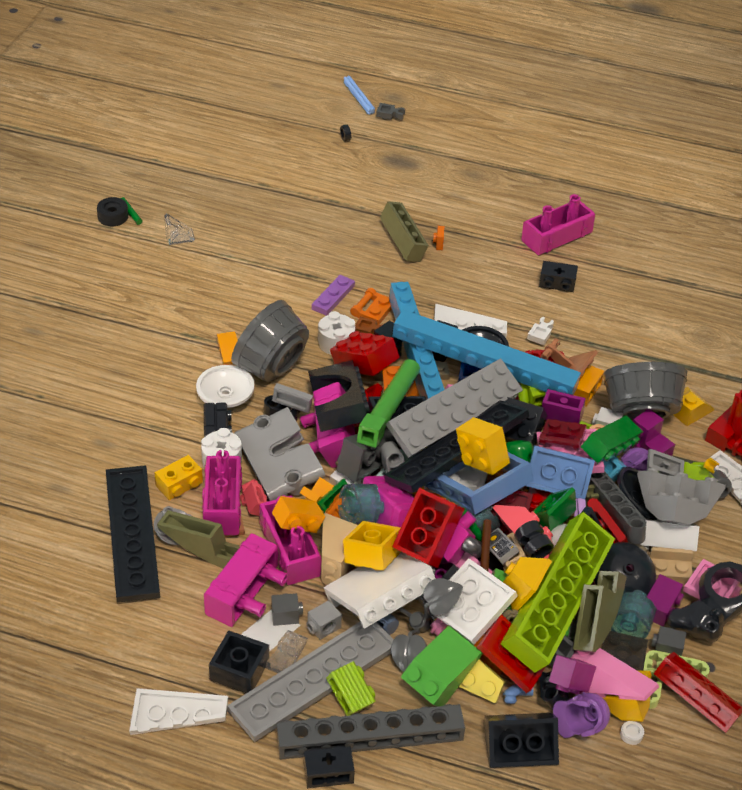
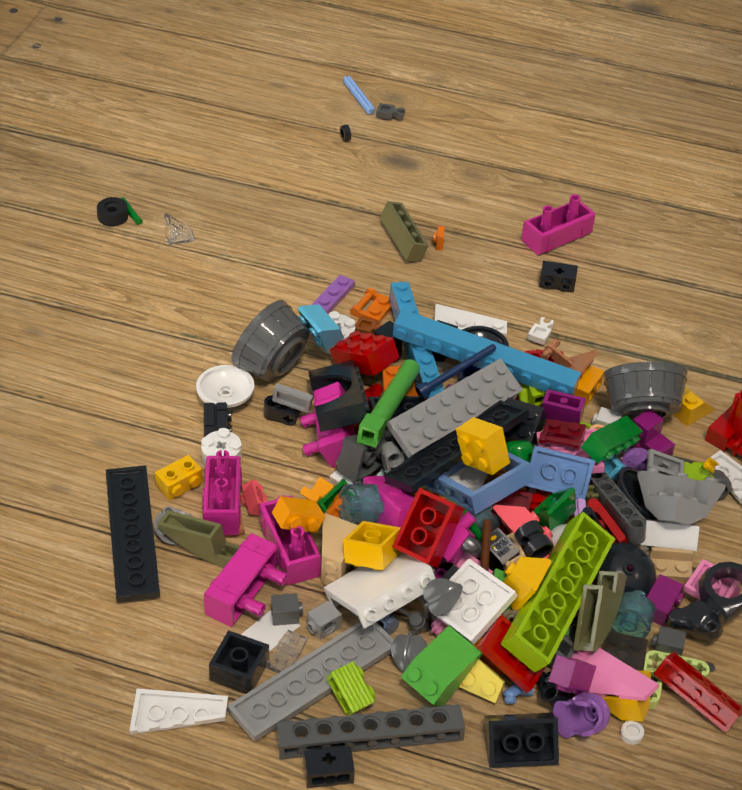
light orange slope [216,331,238,365] -> none
light grey connector [234,407,326,501] -> none
none -> medium azure slope [297,304,344,351]
none -> dark blue piece [415,344,496,399]

